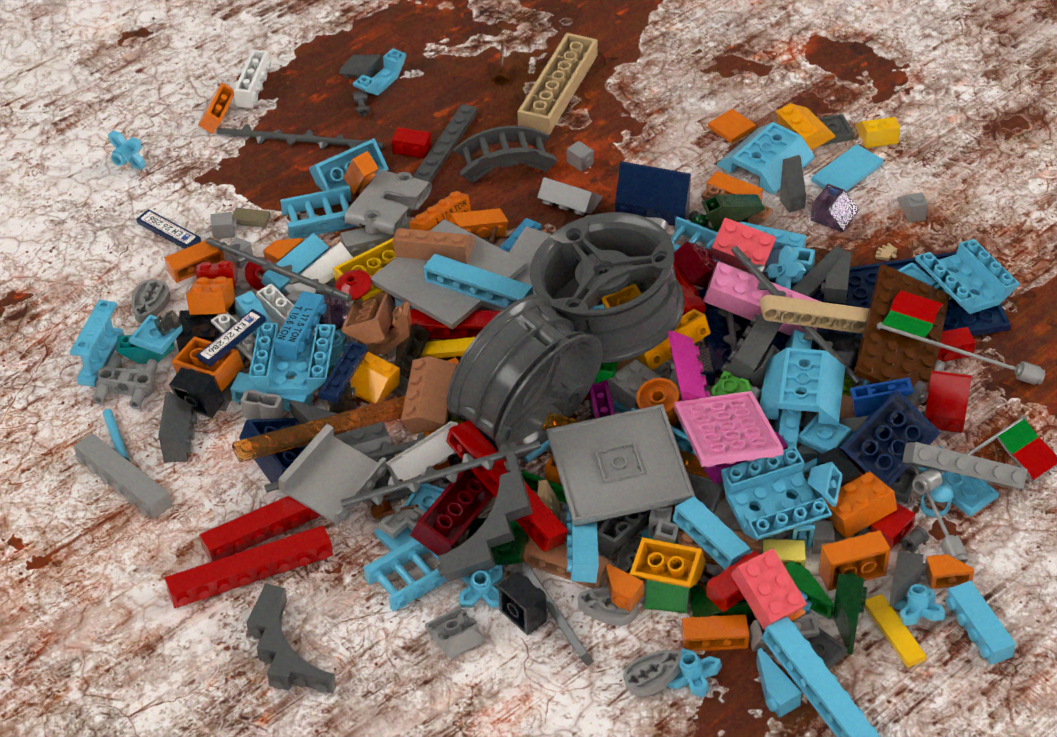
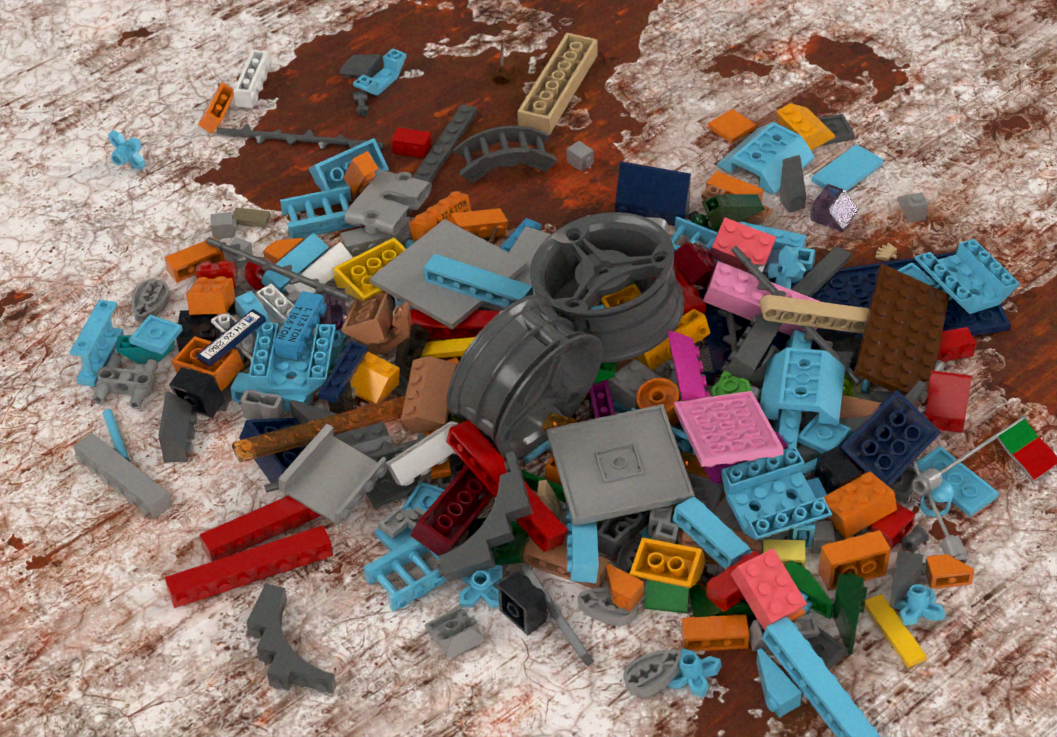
tile [136,209,201,249] -> none
clear smoke wheel [154,310,181,336] -> none
red dish [335,270,372,301] -> none
dark grey plant [341,440,541,508] -> none
reddish brown plant [370,479,418,520] -> none
nougat slope [393,228,476,264] -> none
light grey slope [537,177,602,216] -> none
medium azure slope [808,462,843,507] -> none
dark grey slope [821,252,851,304] -> none
blue slope [850,377,914,418] -> none
yellow slope [855,117,900,148] -> none
flag [877,290,1045,385] -> none
light grey arch [902,442,1028,489] -> none
medium azure brick [946,581,1016,665] -> none

